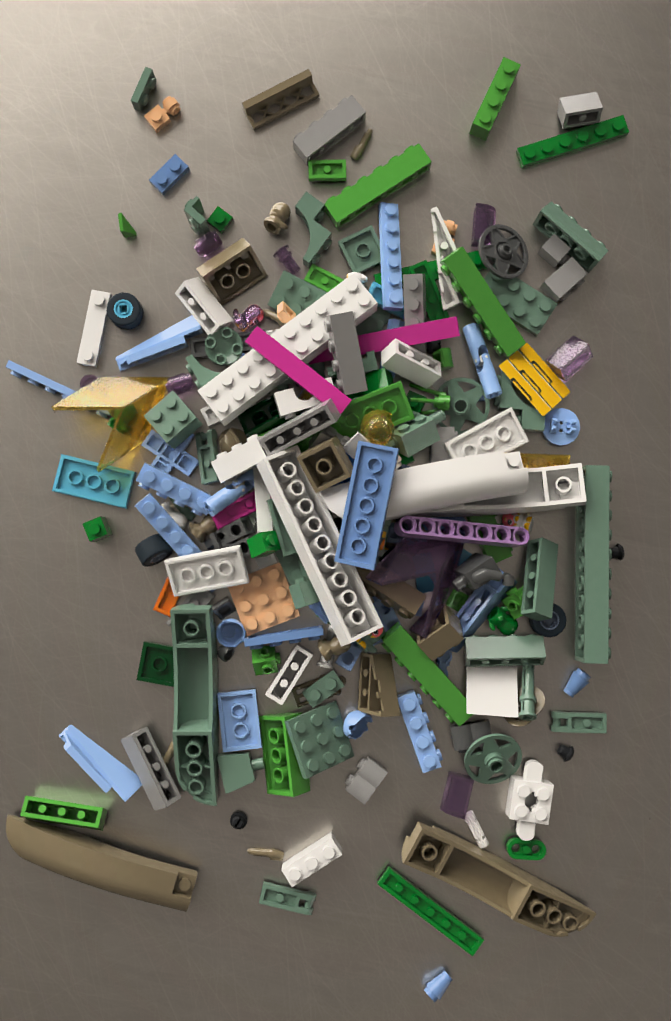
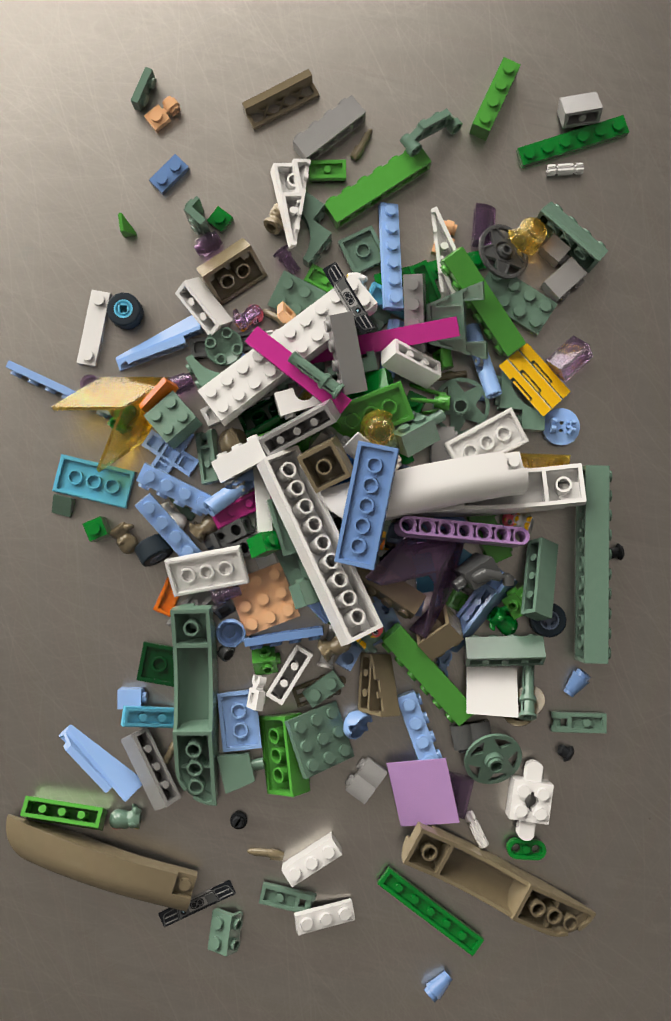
none -> sand green slope [51,494,76,518]
none -> dark tan animal [109,522,139,554]
none -> sand green animal [109,804,142,829]
none -> light blue brick [117,687,148,709]
none -> medium azure tile [121,706,174,728]
none -> orange tile [139,377,179,412]
none -> sticker [158,880,236,927]
none -> sand green bracket [208,908,243,957]
none -> clear purple pin [211,585,242,609]
none -> white plate [246,674,266,711]
none -> white wedge [270,159,311,249]
none -> sand green pin [288,351,345,400]
none -> white plate [294,898,355,935]
none -> sticker [323,262,375,335]
none -> lavender piece [386,758,460,826]
none -> sand green plate [400,108,463,157]
none -> sand green wing [426,281,488,359]
none -> dark tan piece [437,370,467,381]
none -> clear yellow hair [508,217,547,256]
none -> white axle [546,163,584,176]

